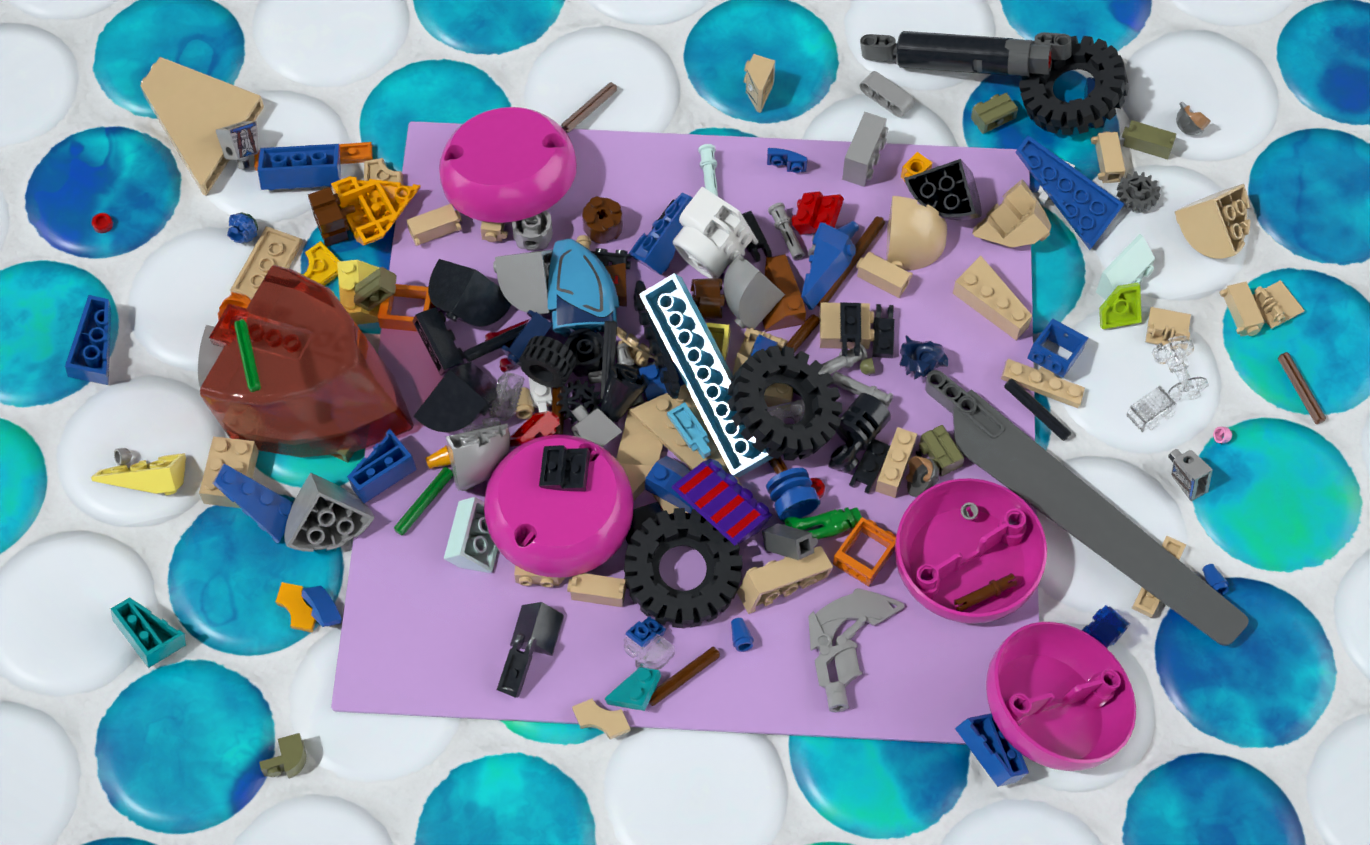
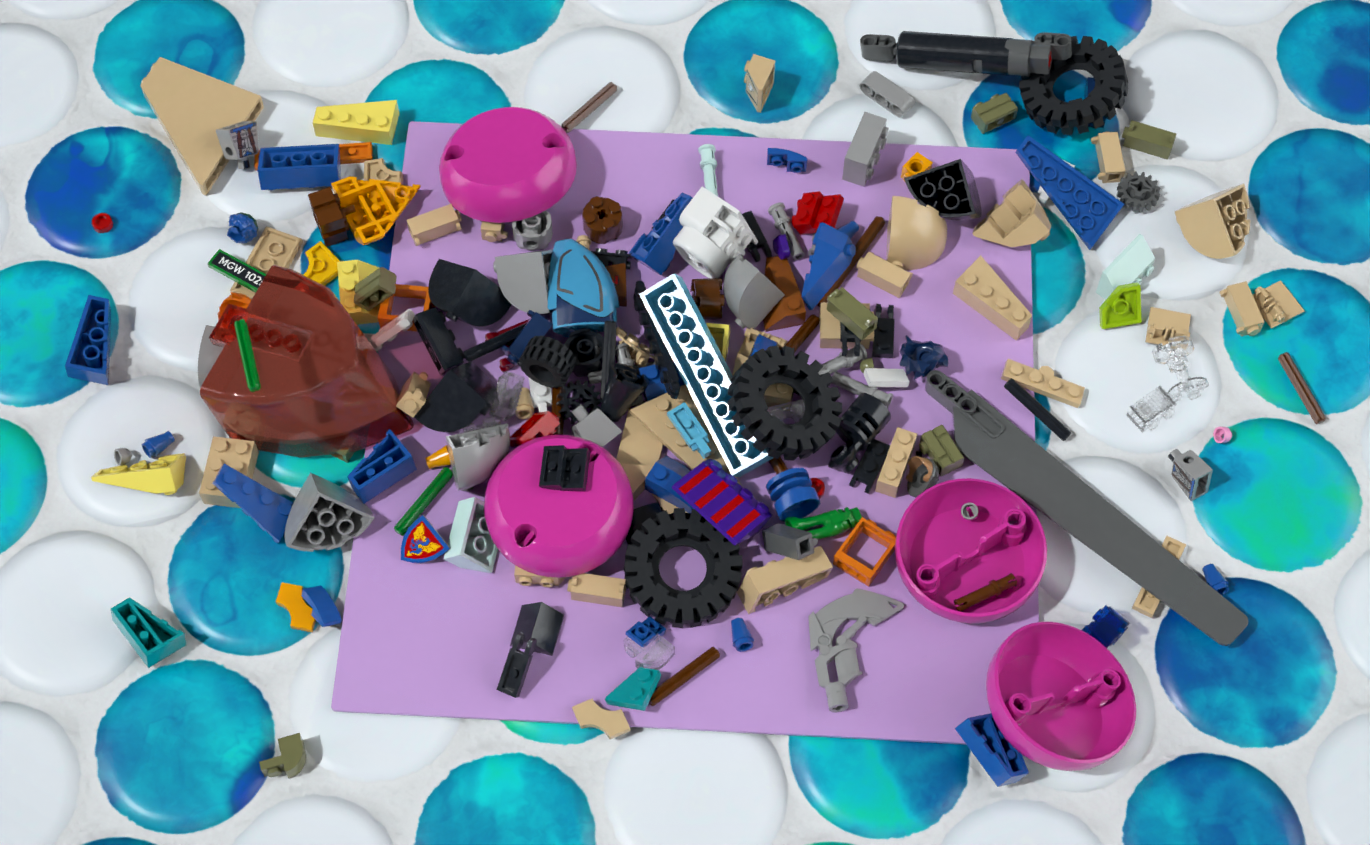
blue window [1027,318,1089,378] -> none
dark grey piece [1176,102,1211,135] -> none
none -> blue cone [141,431,175,458]
none -> tile [207,249,286,303]
none -> light yellow wedge [313,100,399,145]
none -> hinge [365,309,415,352]
none -> tan brick [396,372,431,418]
none -> shield [401,514,450,563]
none -> dark purple tile [773,234,790,259]
none -> olive brick [827,287,878,340]
none -> white tile [863,368,909,387]

